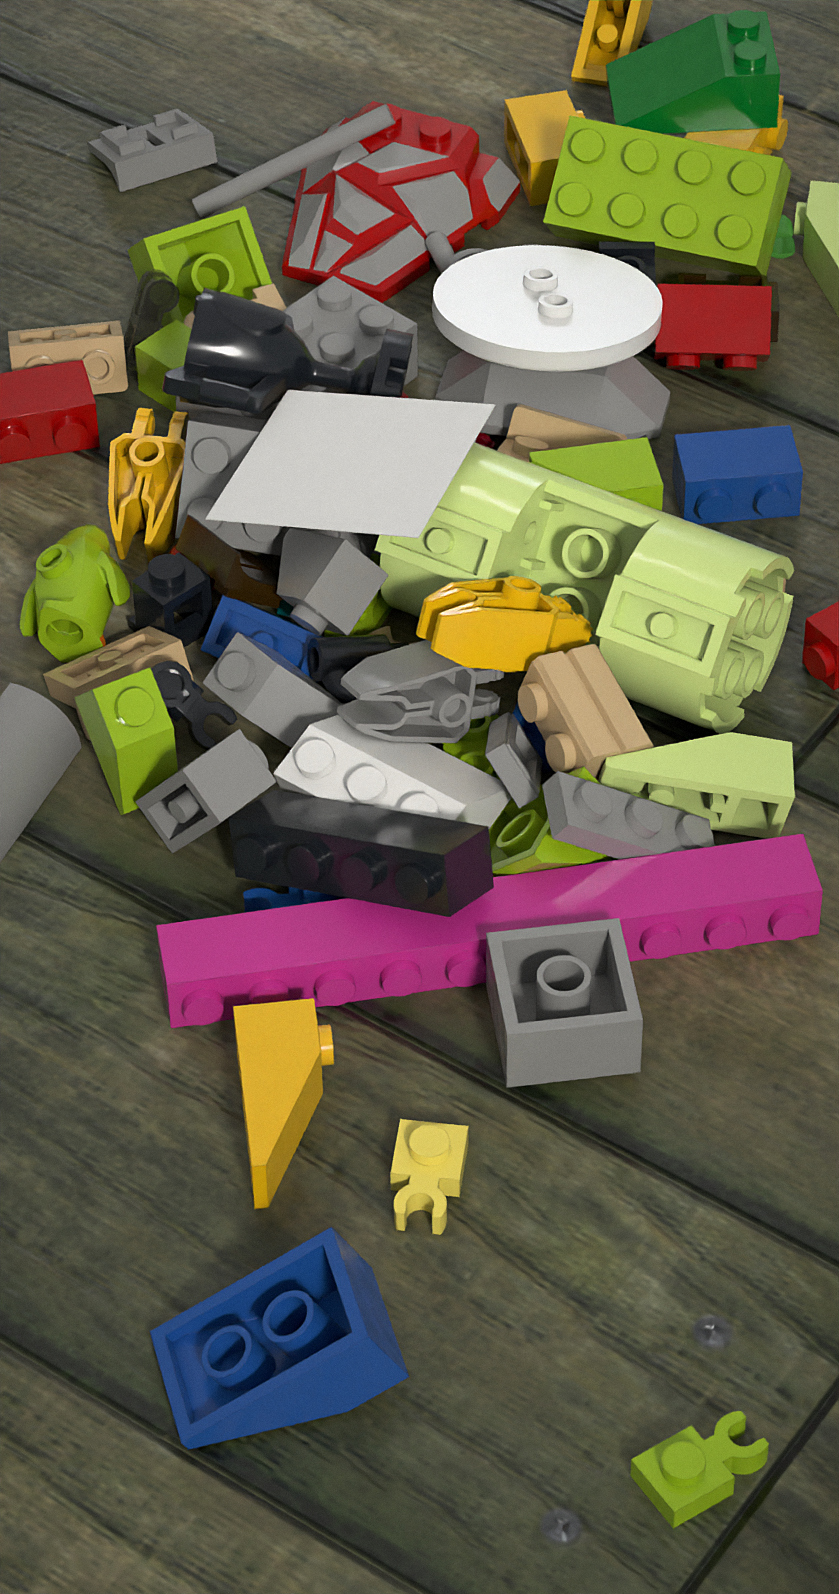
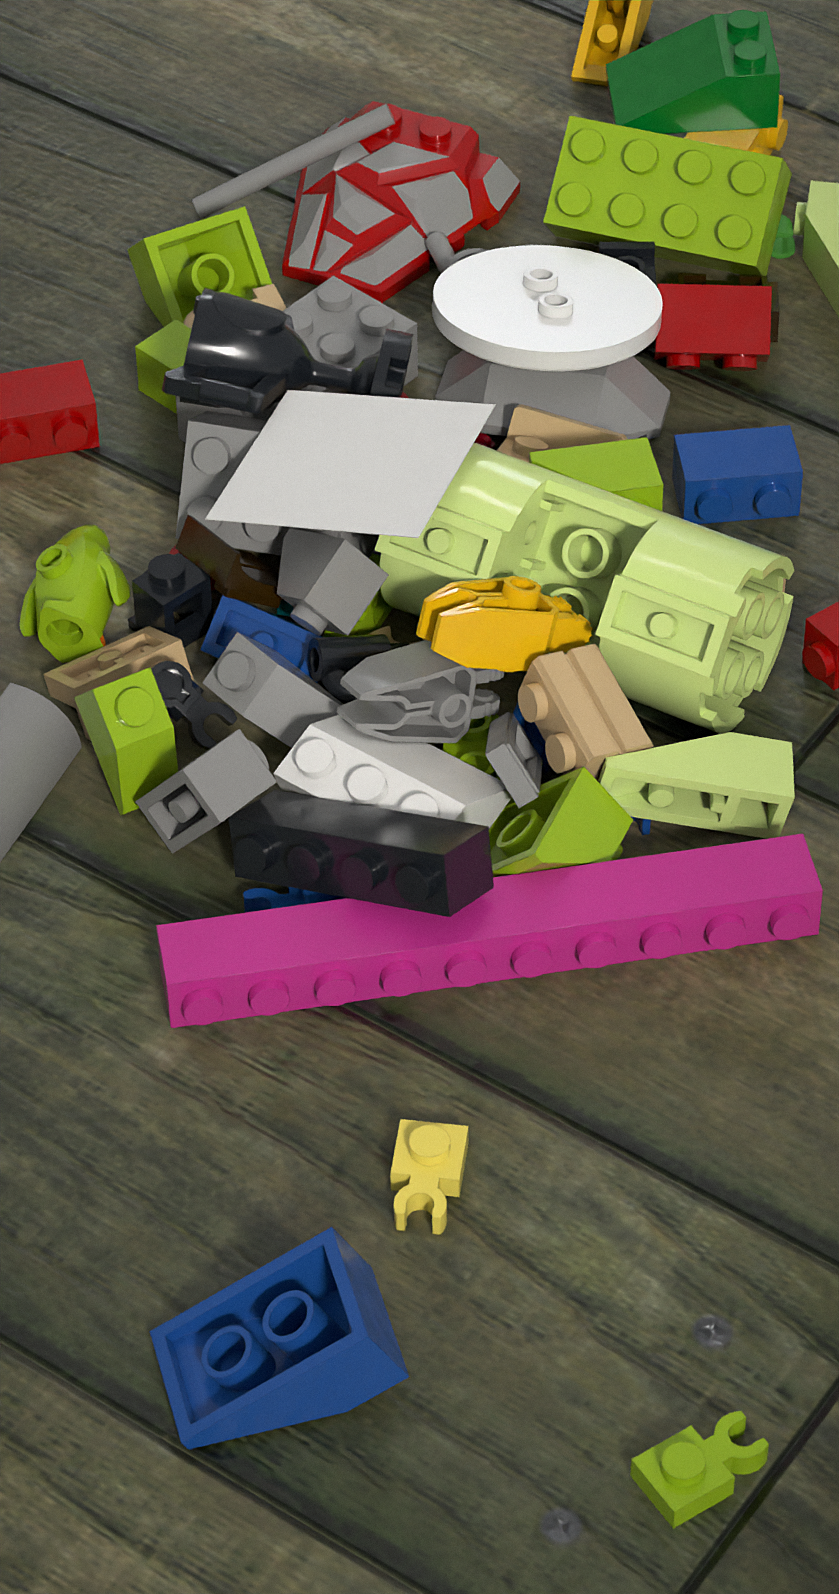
tan bracket [8,321,128,394] -> none
light grey piece [88,109,218,192] -> none
yellow hinge [108,408,189,562] -> none
clear smoke plate [124,269,179,372] -> none
yellow slope [233,998,334,1209] -> none
light grey brick [486,918,643,1088] -> none
yellow brick [504,90,585,206] -> none
light grey plate [542,771,715,859] -> none

